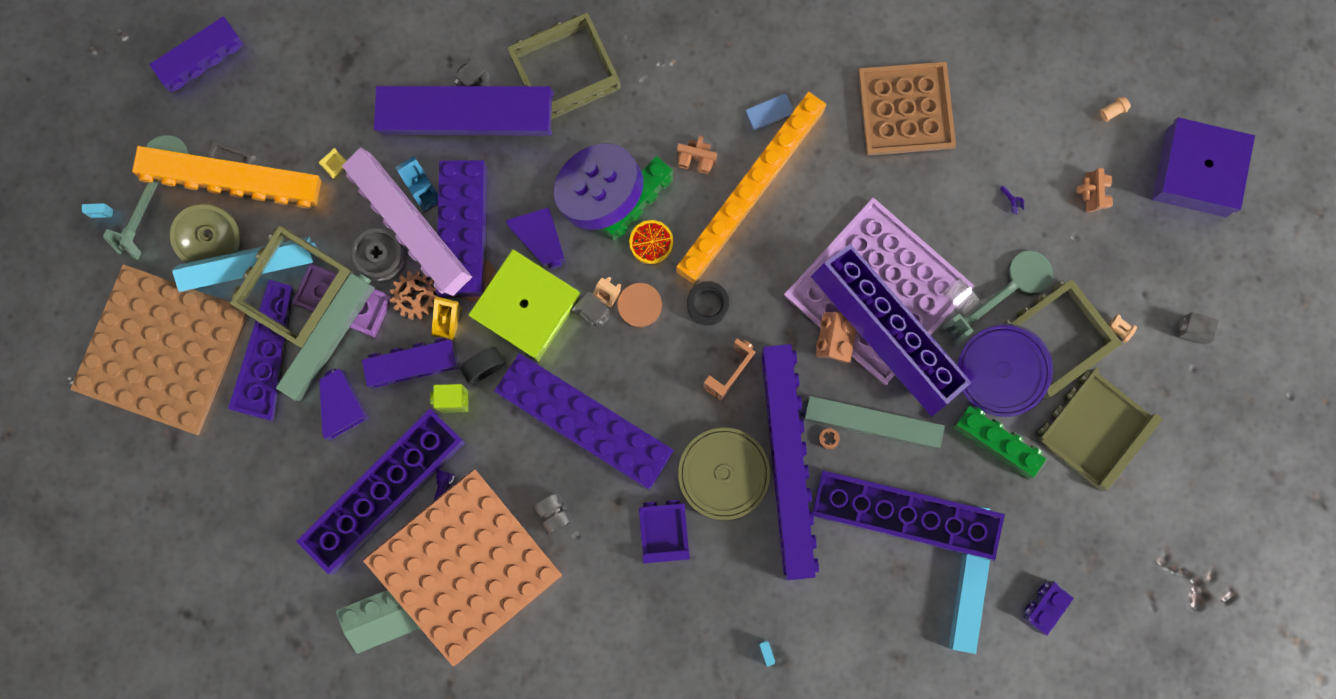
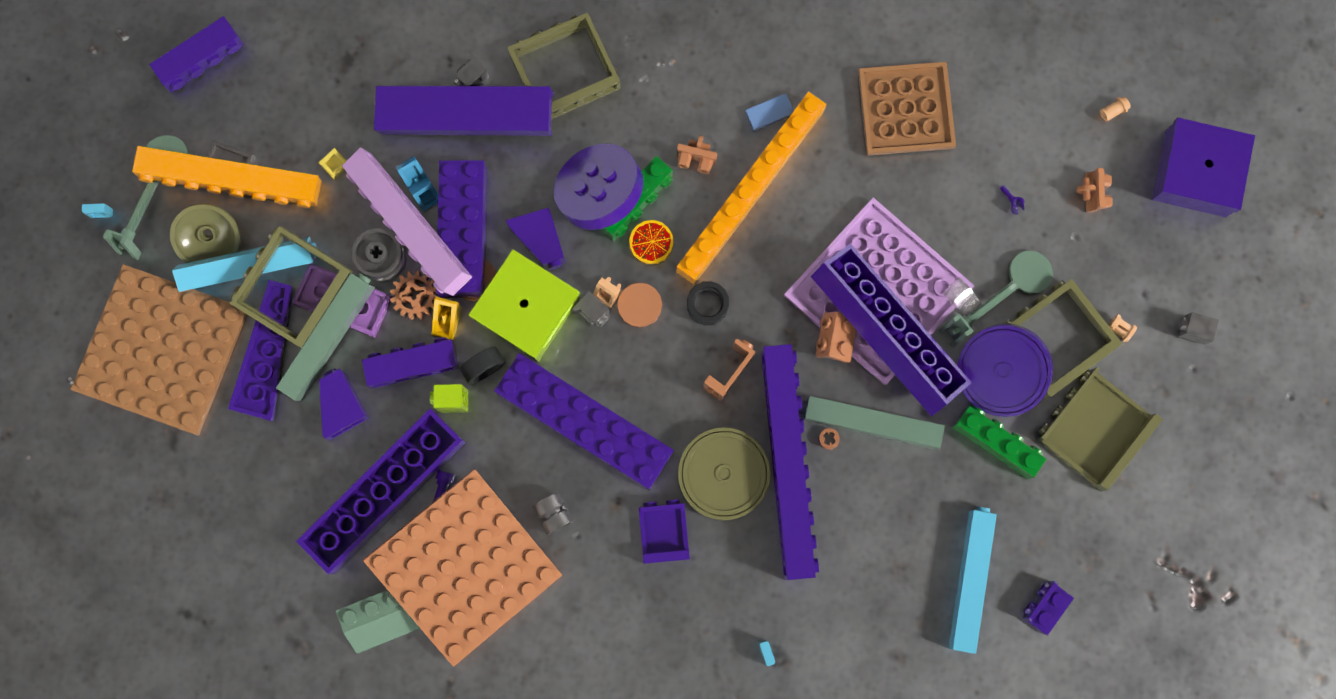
dark purple tile [813,471,1005,562] -> none

